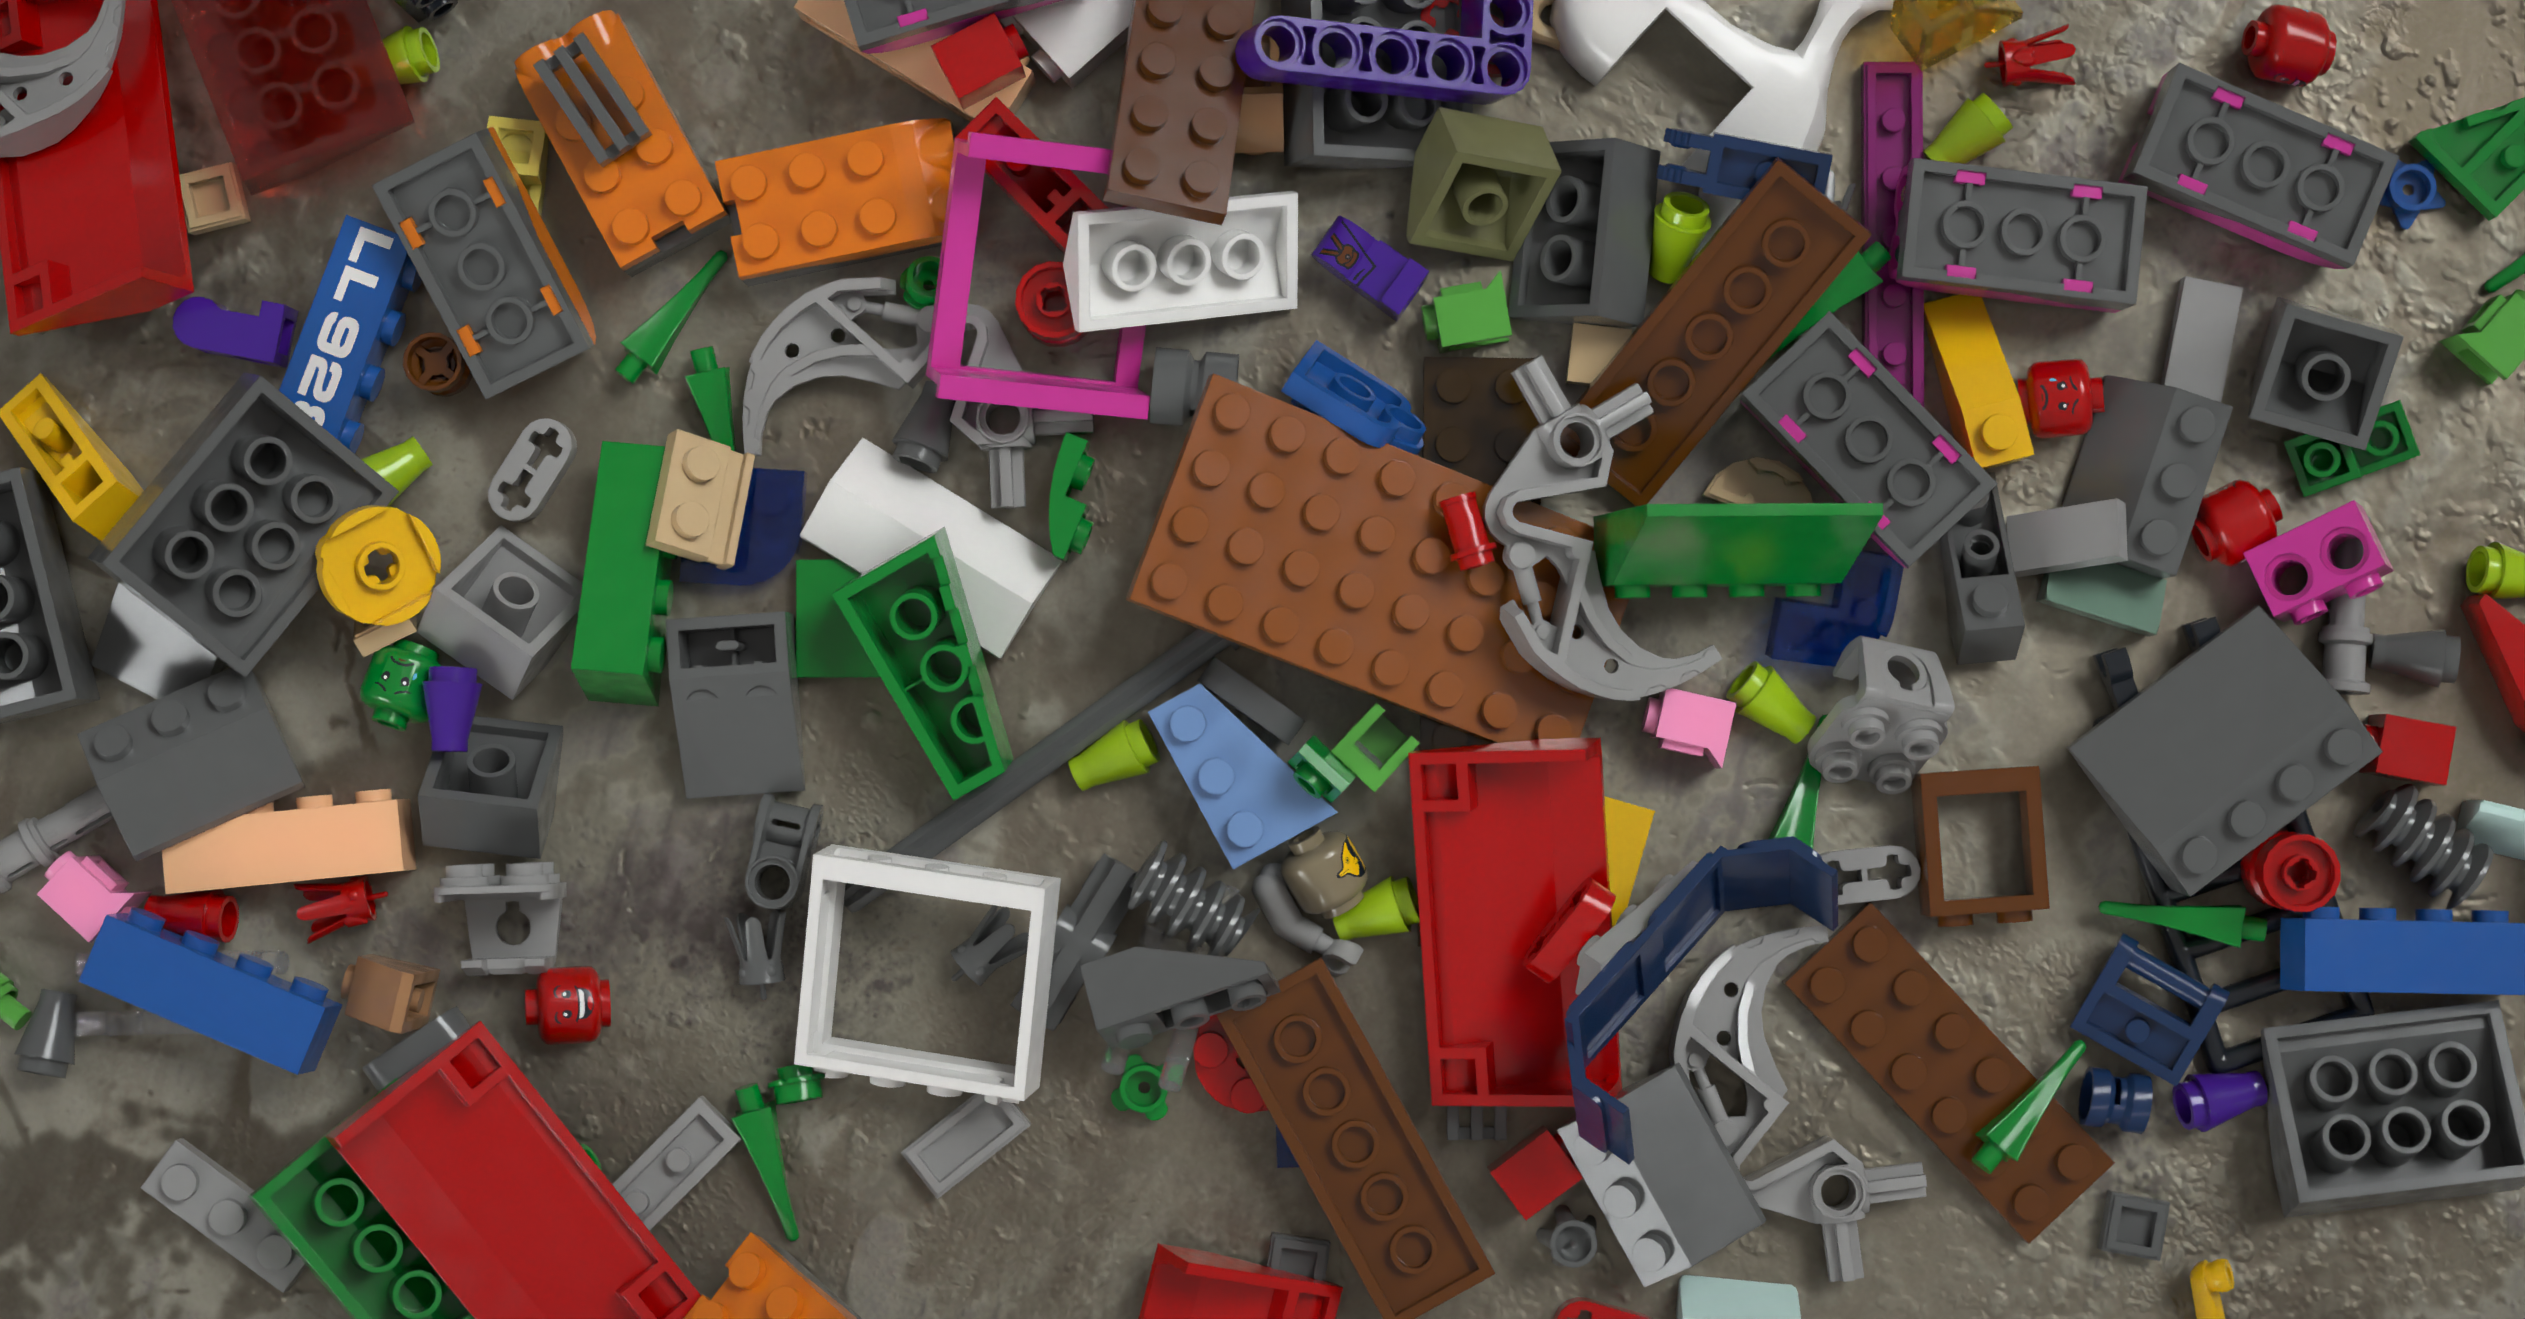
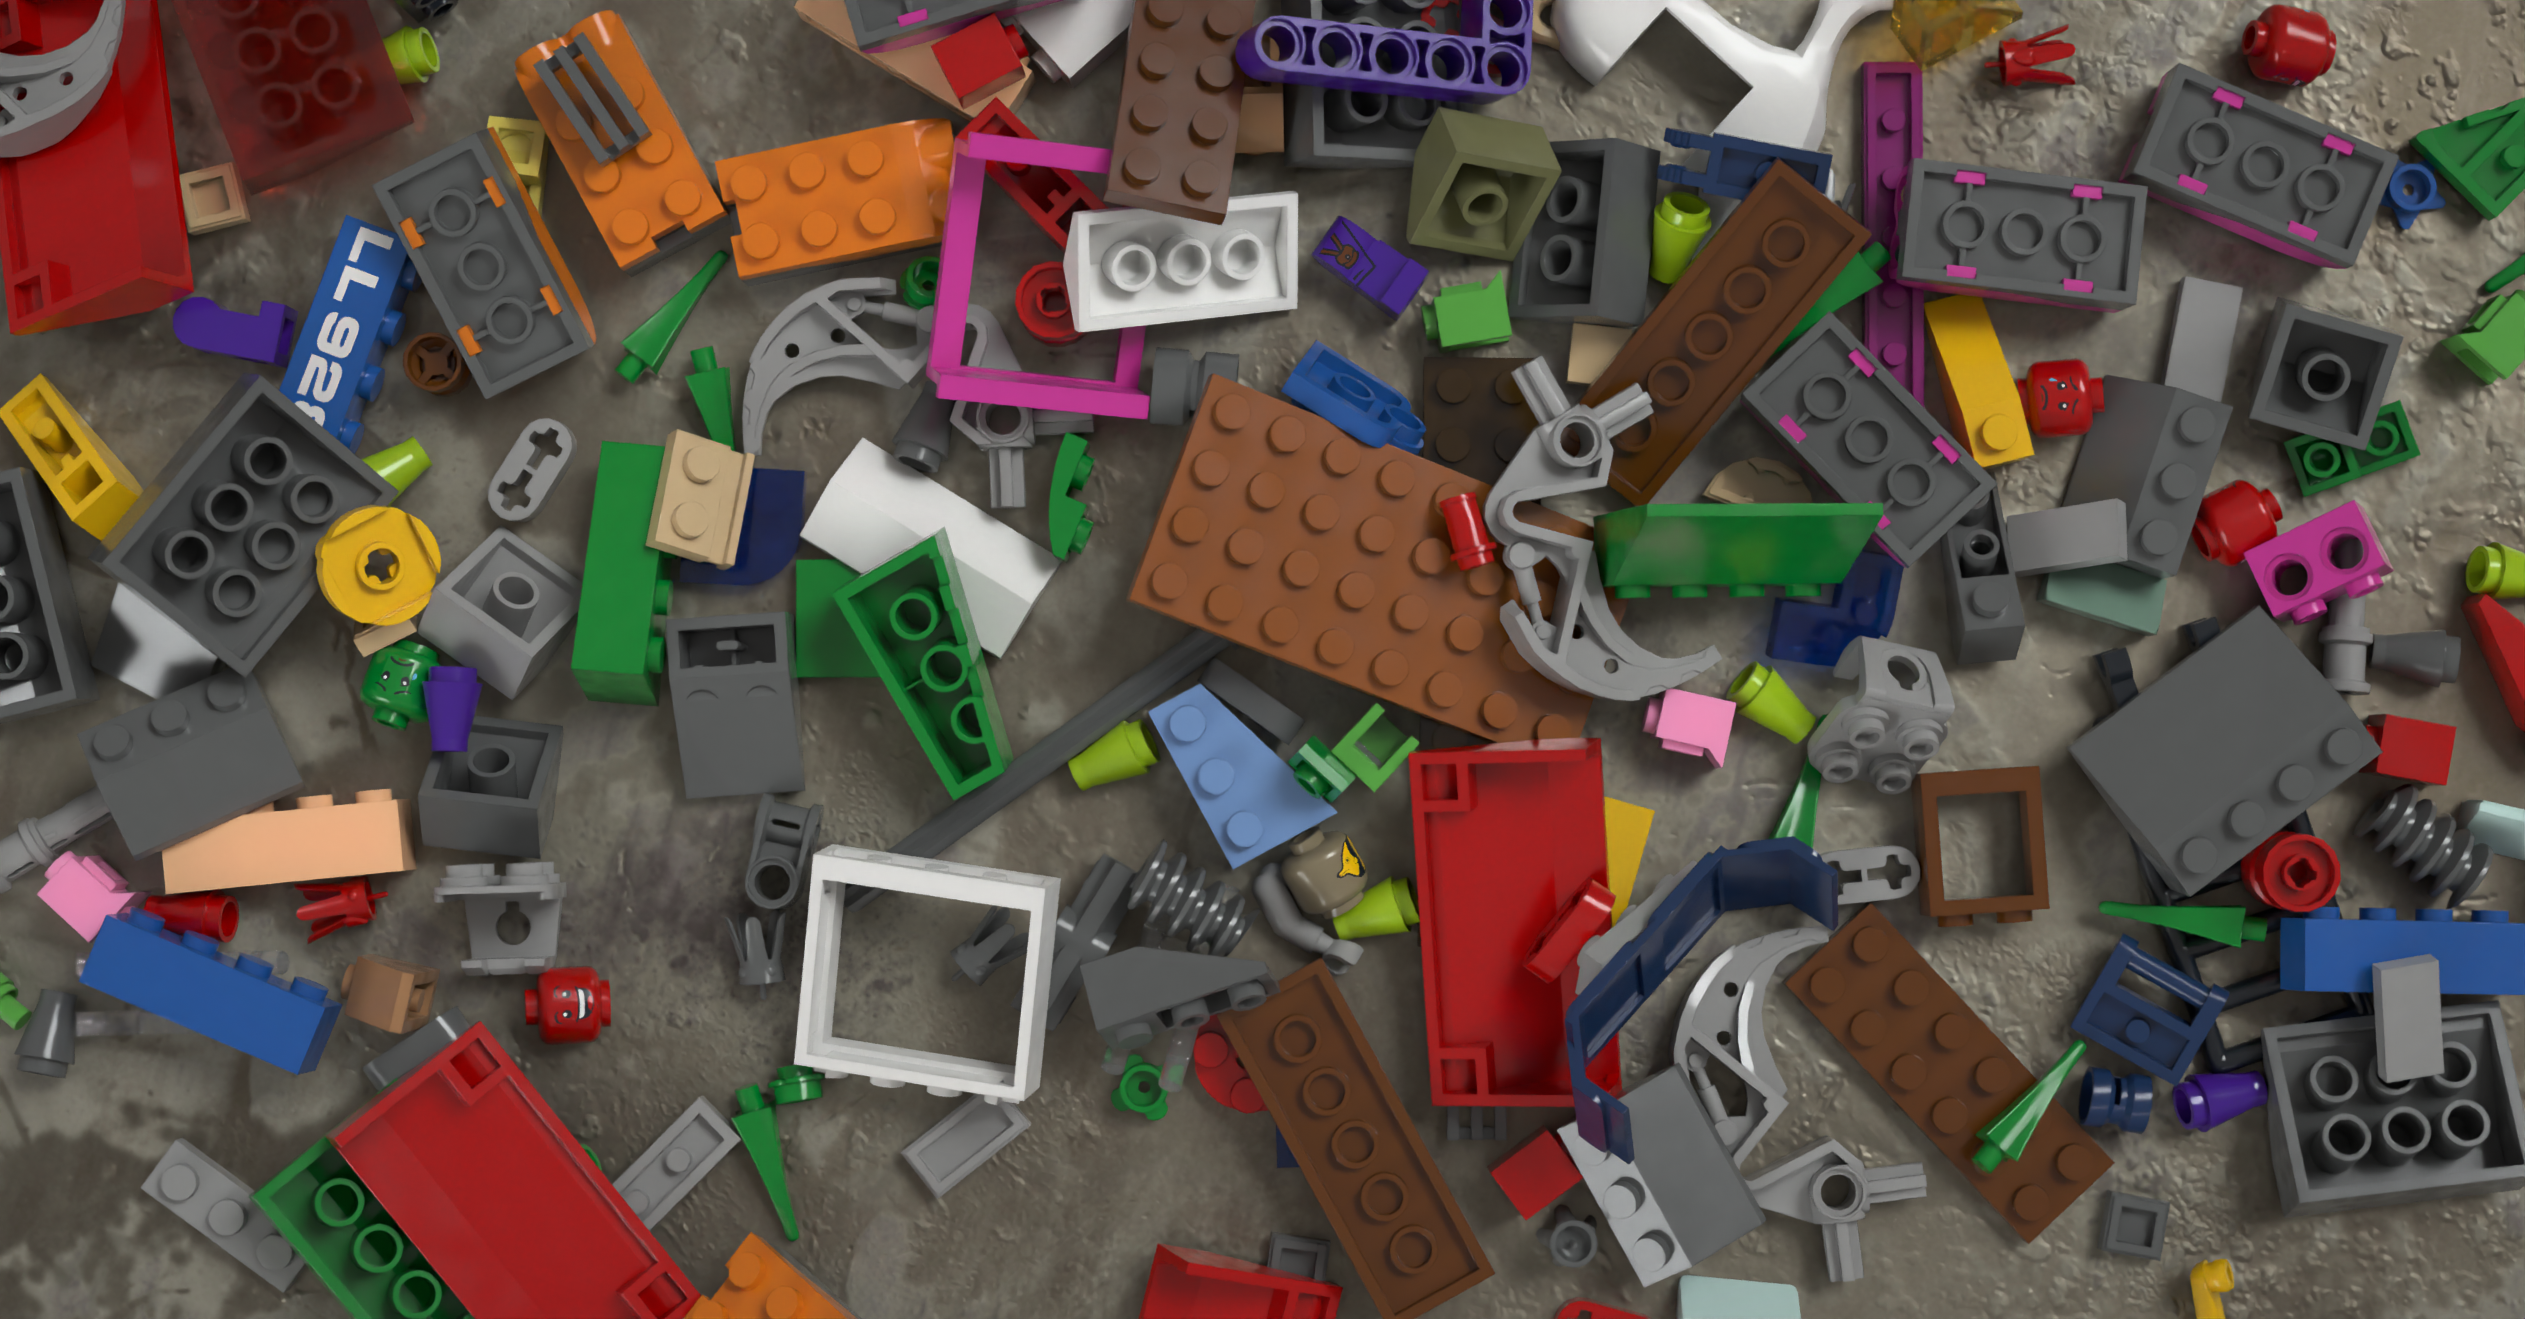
lime cone [1923,92,2013,164] -> none
none -> light grey tile [2372,954,2444,1083]

